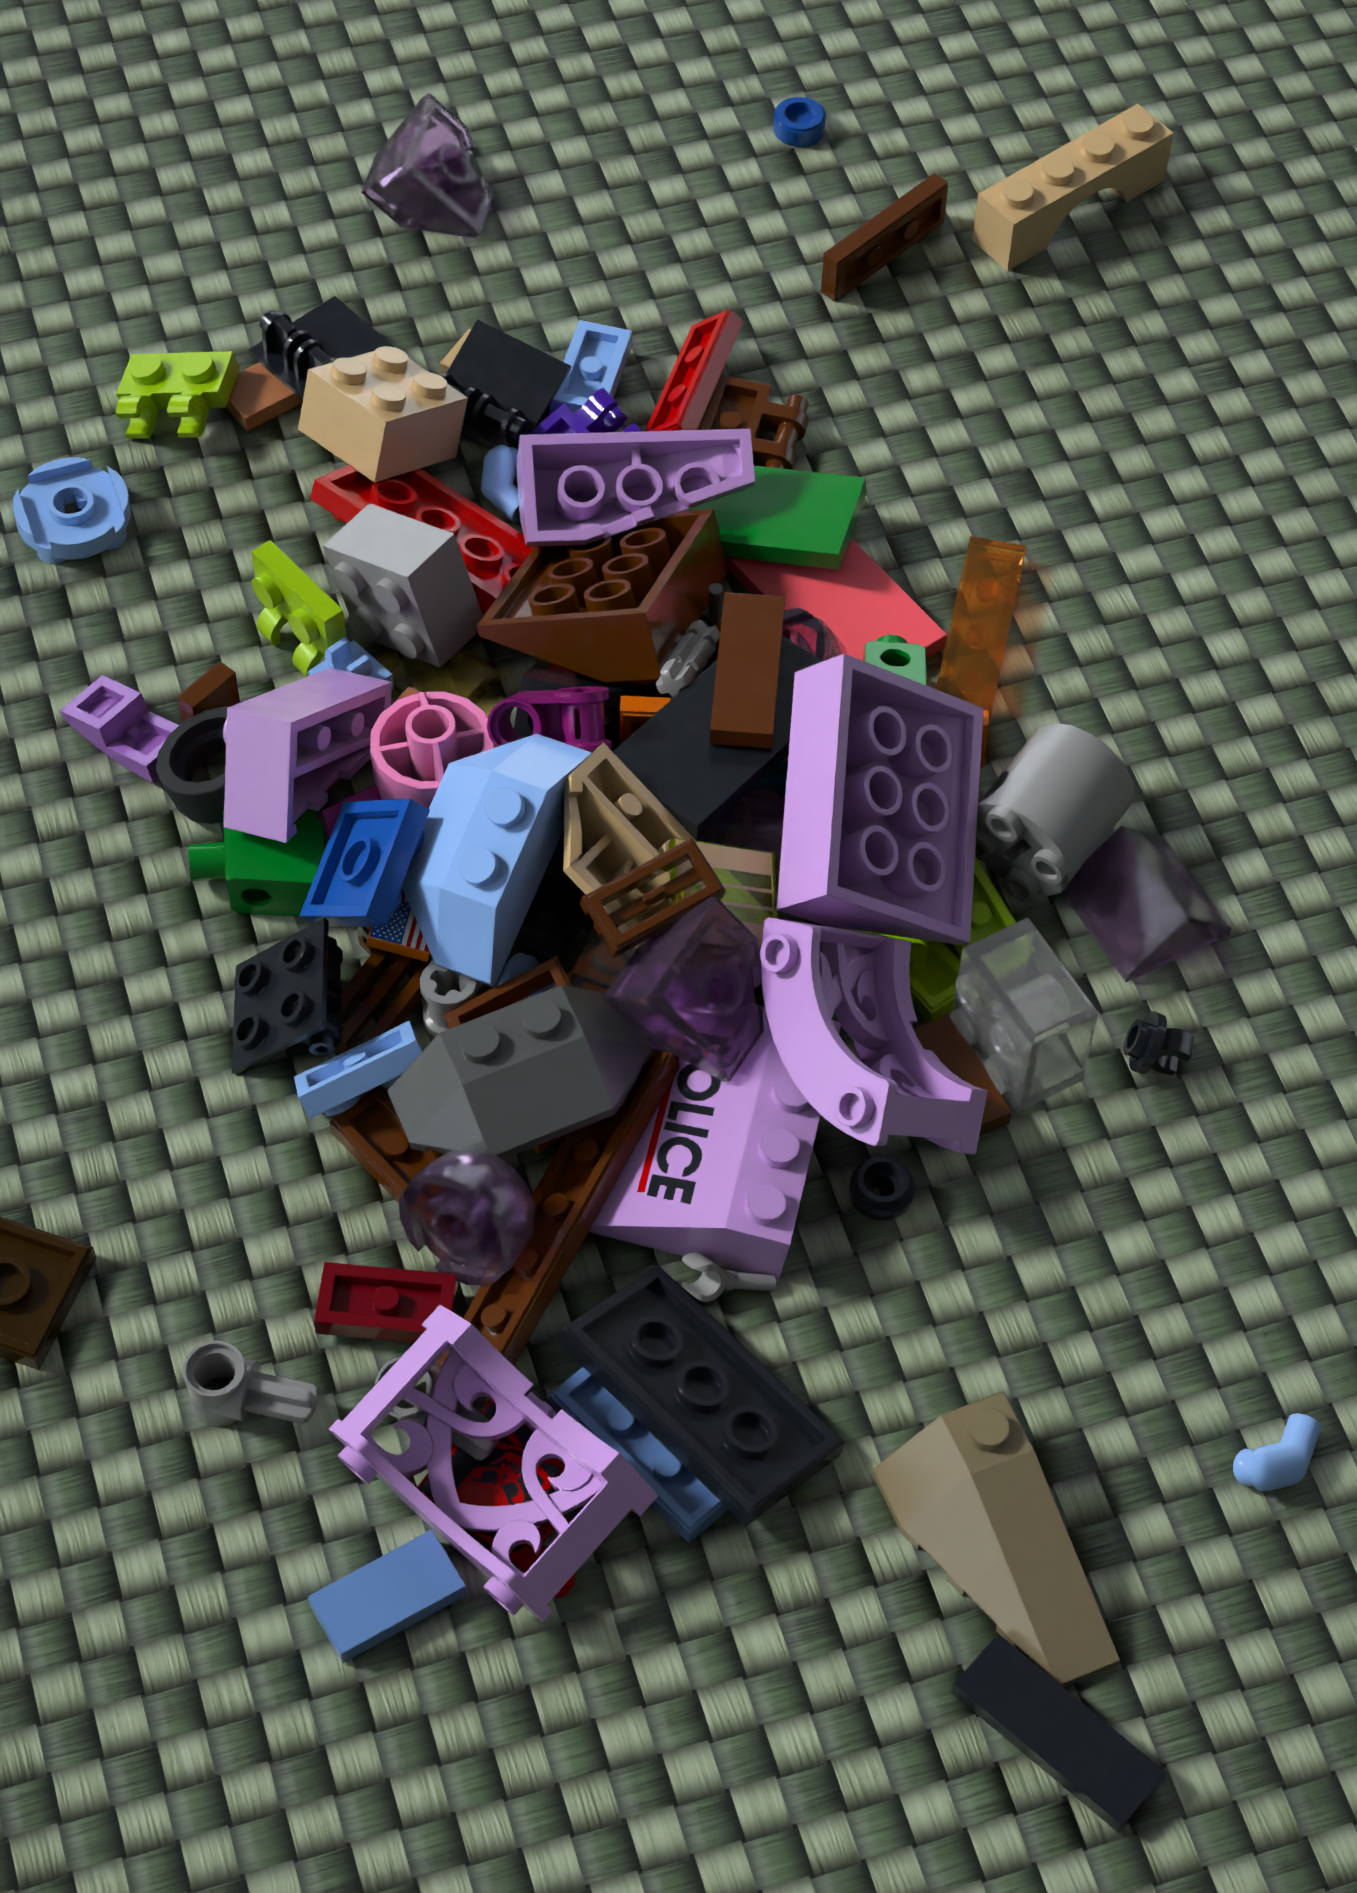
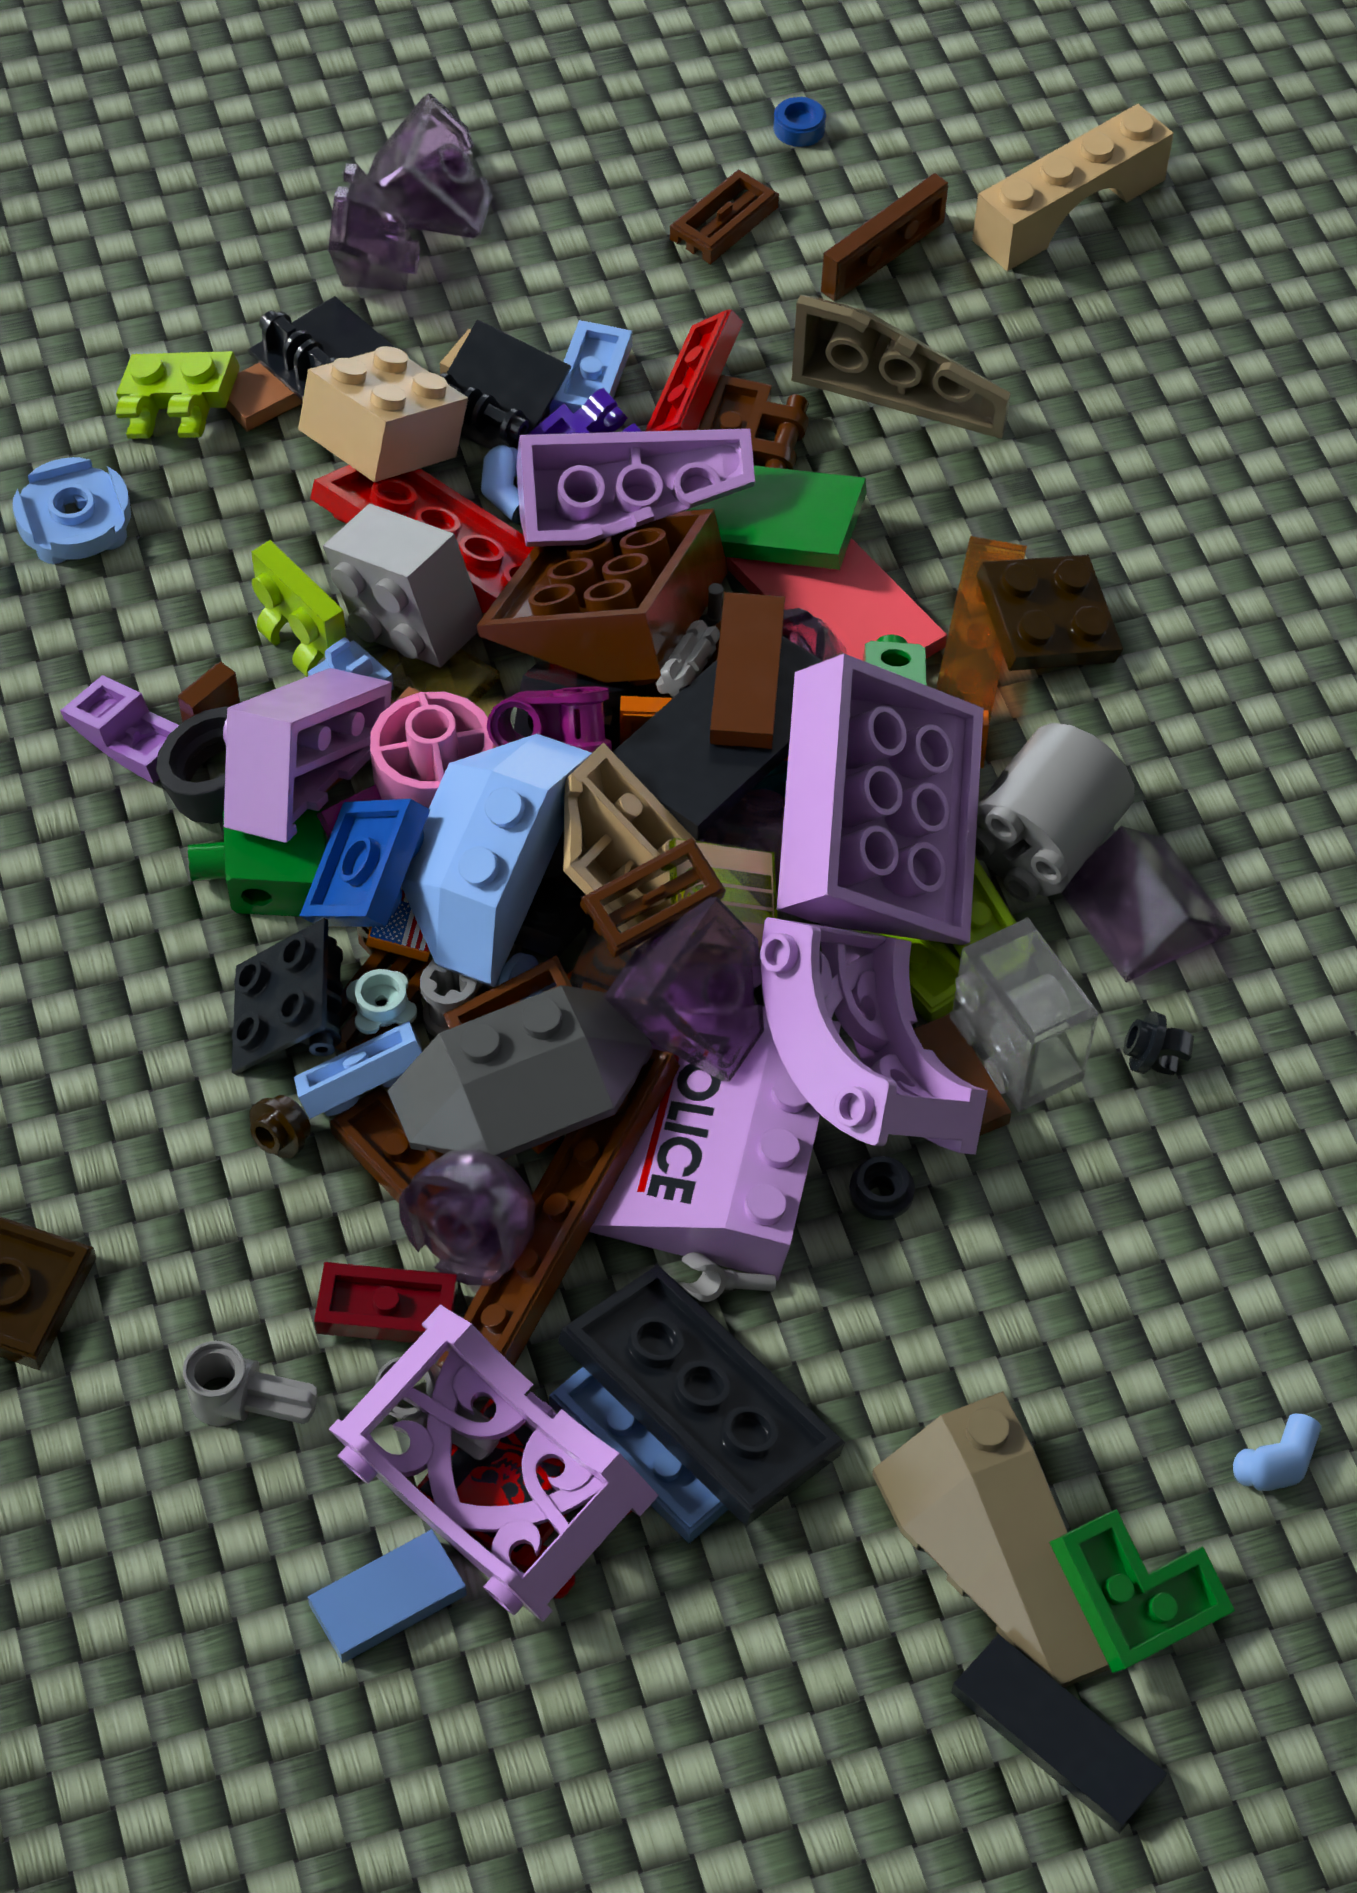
none -> dark brown plate [249,1095,311,1158]
none -> clear purple slope [328,163,420,291]
none -> light aqua plate [346,969,417,1034]
none -> reddish brown tile [670,169,779,265]
none -> dark tan wedge [792,295,1011,439]
none -> dark brown plate [976,554,1123,671]
none -> green plate [1049,1509,1235,1673]

